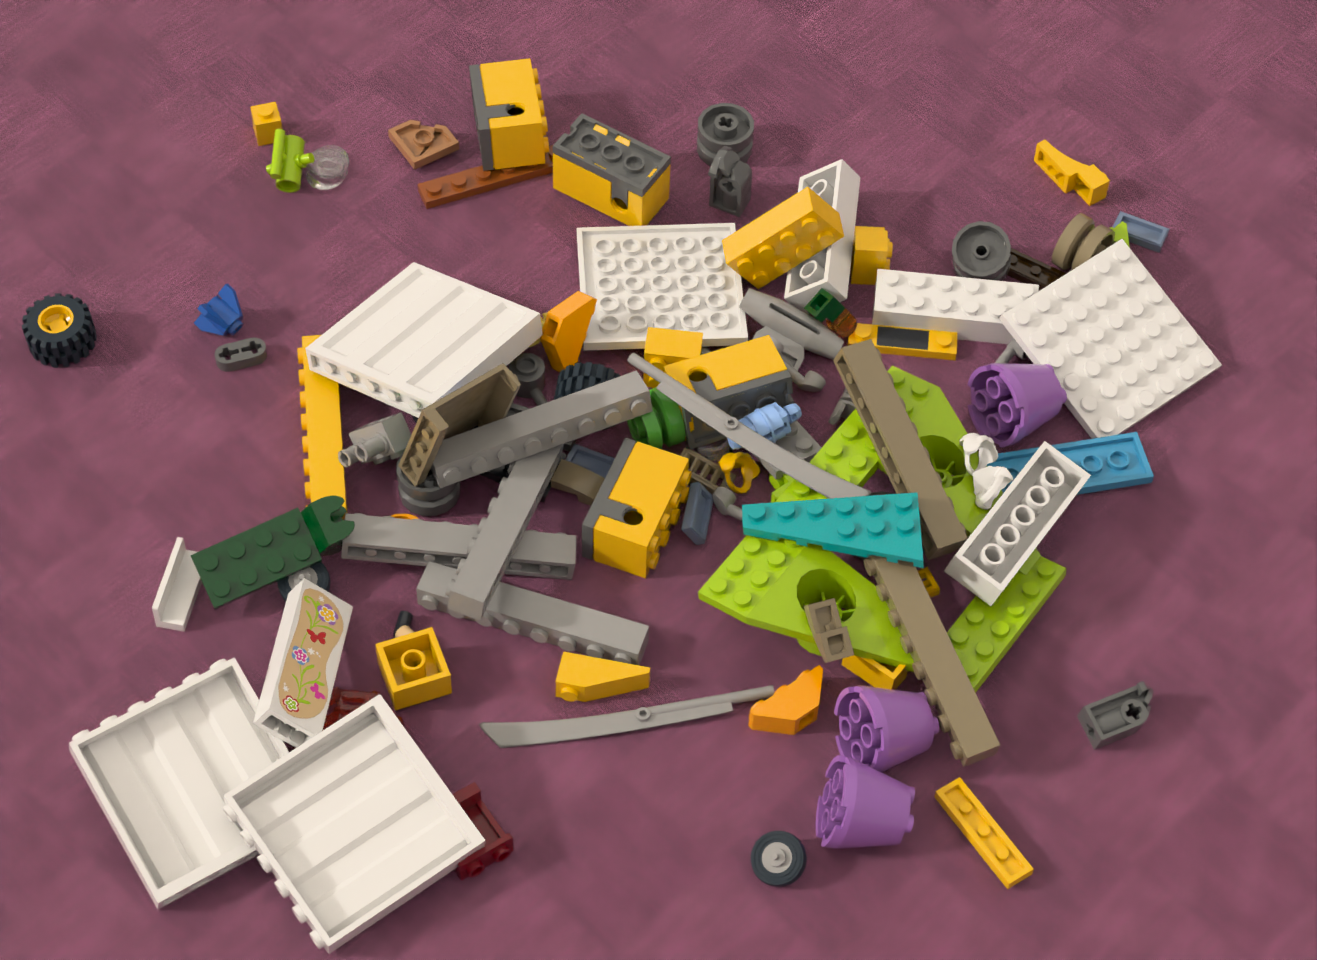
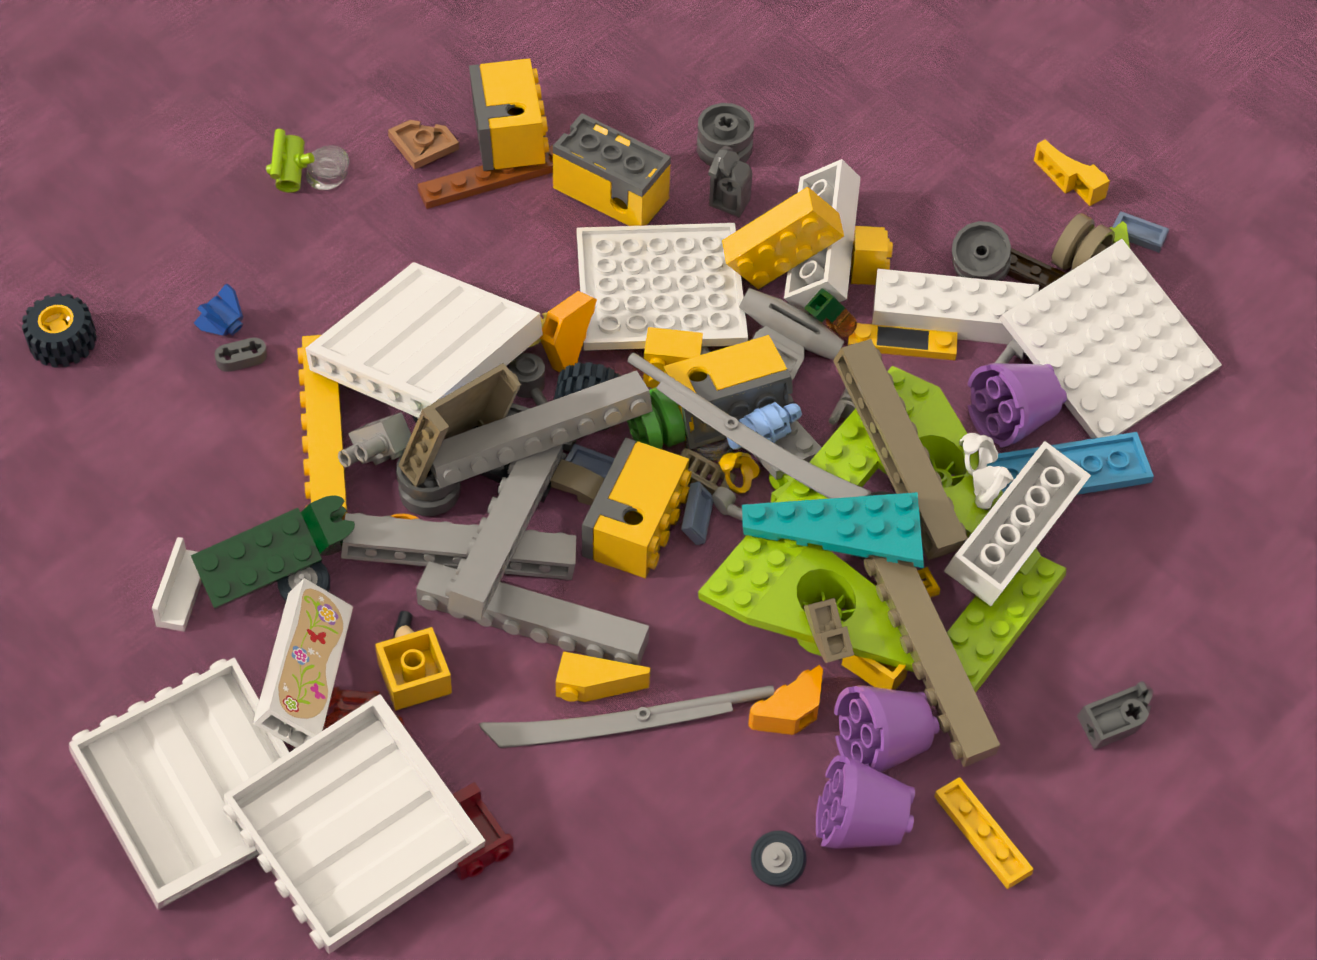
yellow brick [250,102,282,146] -> none
light grey bar [770,336,826,392] -> none

